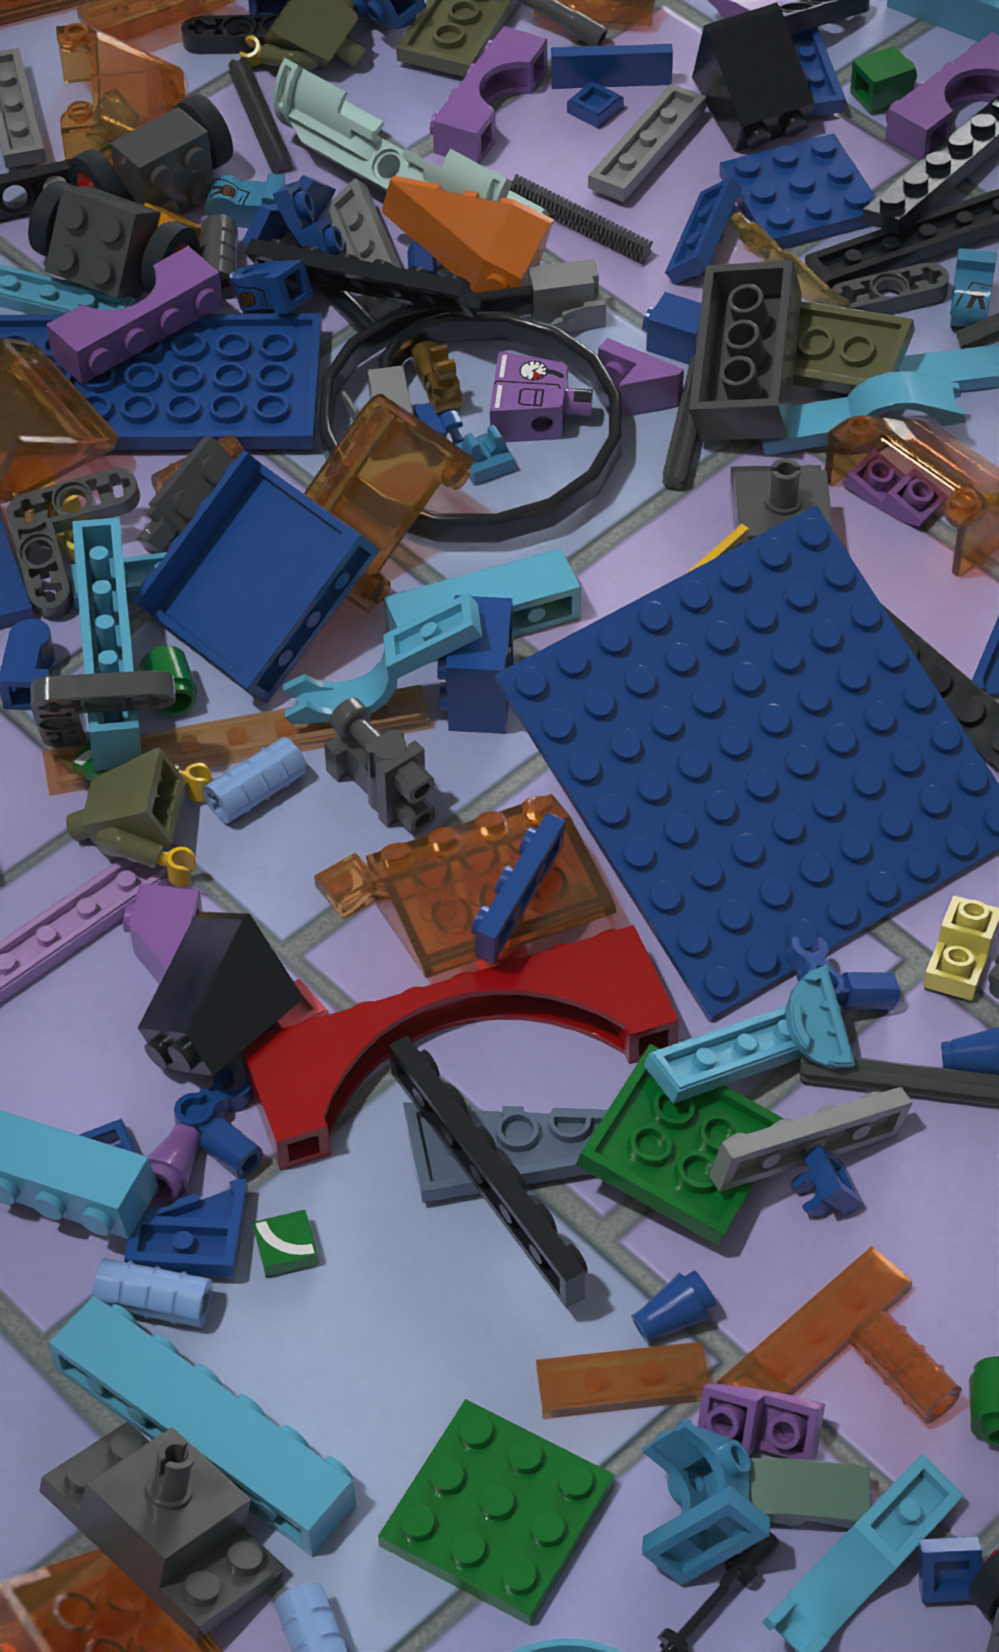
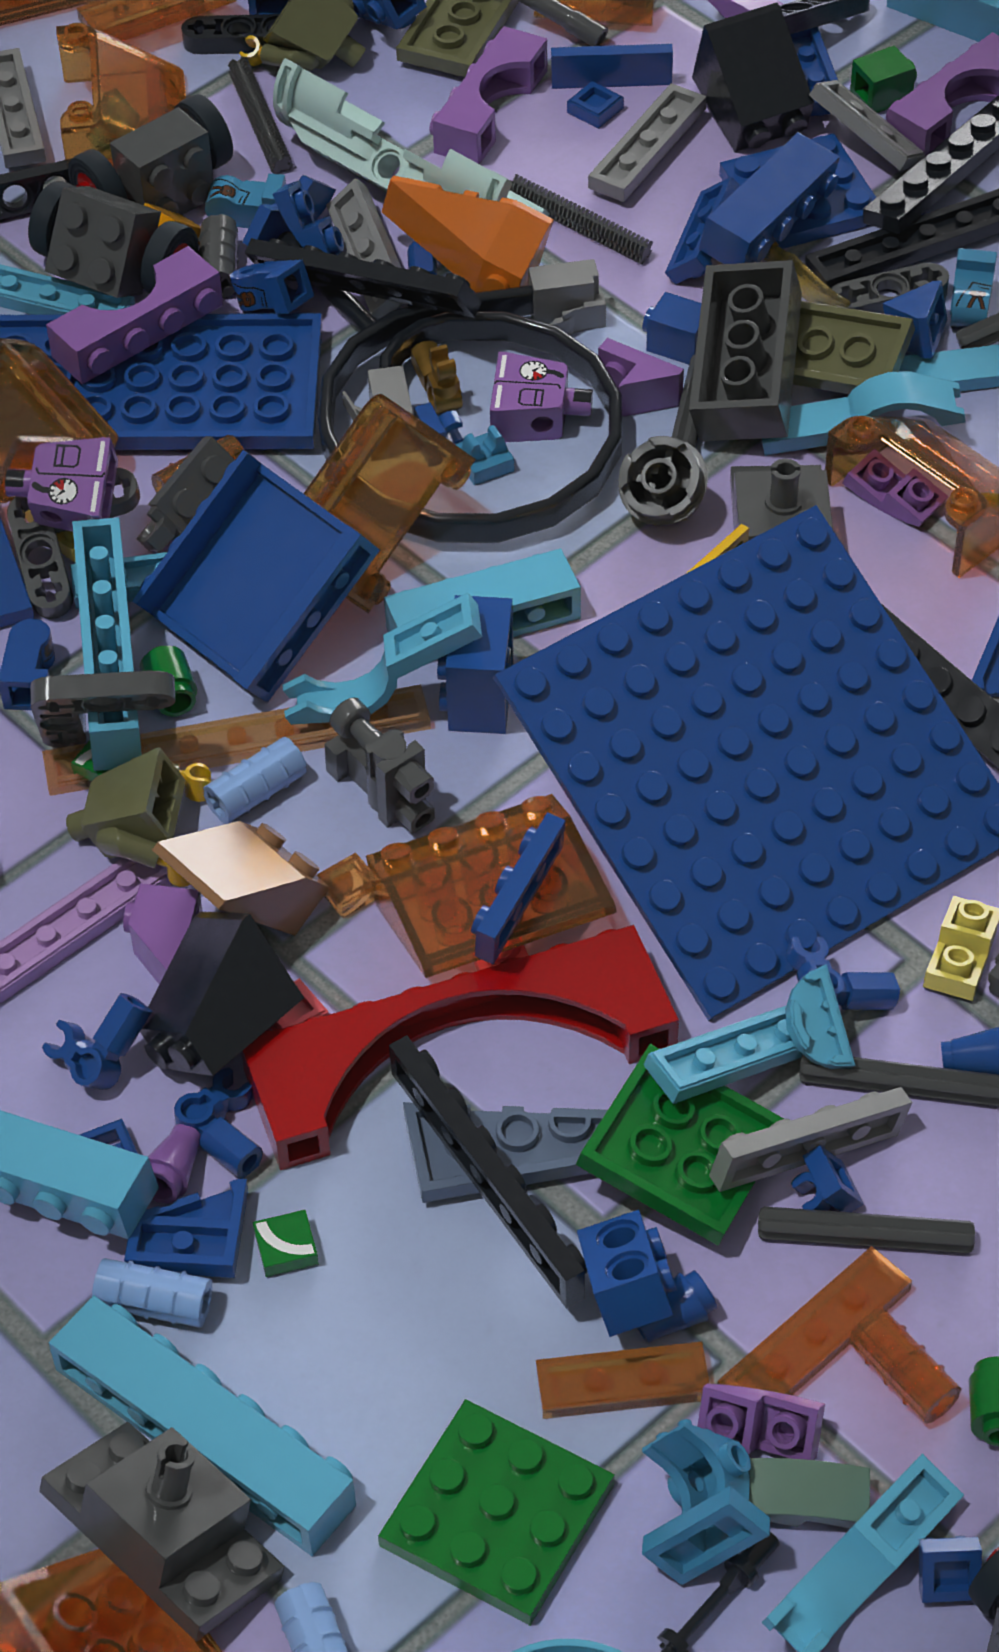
none -> medium lavender torso [5,437,118,532]
none -> blue bar [42,993,153,1090]
none -> slope [152,821,330,936]
none -> blue brick [577,1210,677,1337]
none -> dark grey cone [618,436,708,525]
none -> blue brick [699,132,840,264]
none -> dark grey axle [758,1206,975,1253]
none -> light grey tile [809,80,925,171]
none -> blue slope [882,280,948,359]

